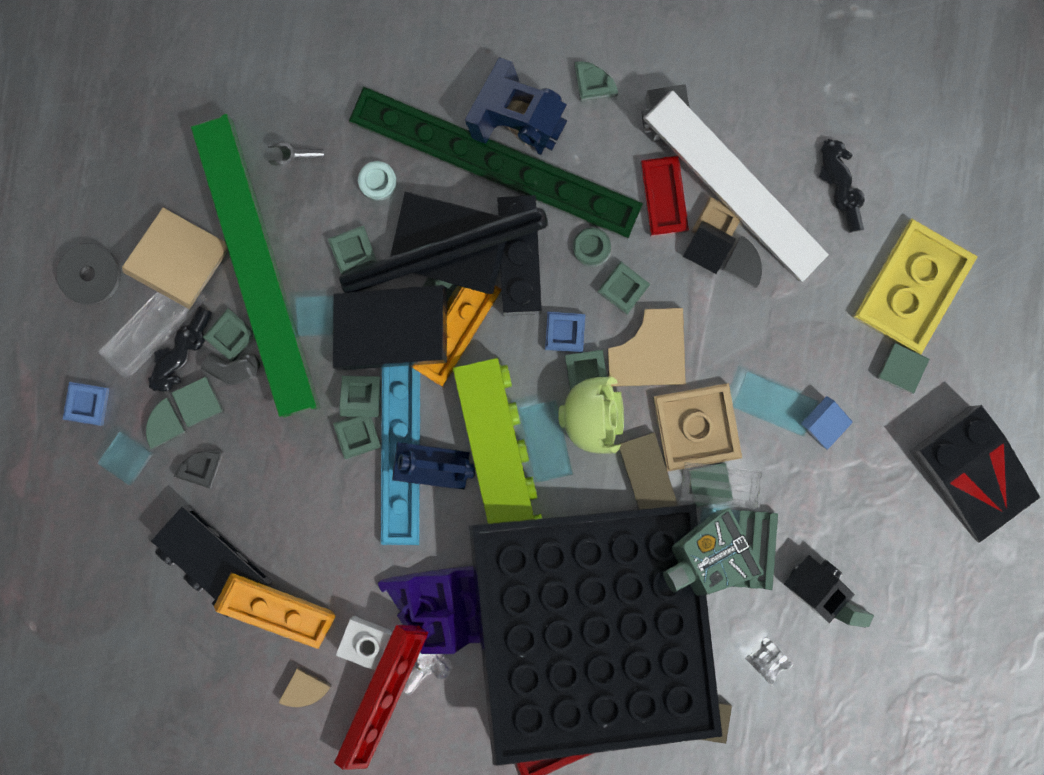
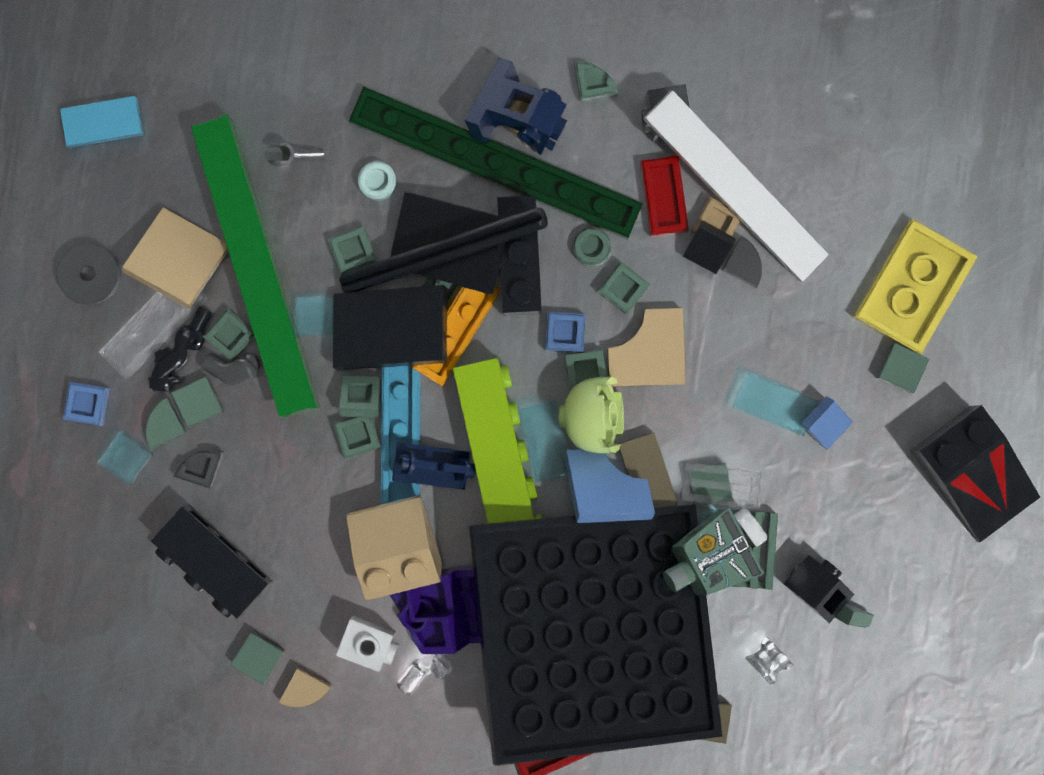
light orange tile [214,573,336,649] -> none
red tile [334,625,428,770] -> none
tan tile [653,383,742,472] -> none
black animal [819,139,865,233] -> none
none -> medium azure tile [60,96,144,148]
none -> sand green tile [231,631,285,685]
none -> tan slope [346,494,442,601]
none -> medium blue tile [564,449,655,523]
none -> white tile [734,508,768,548]

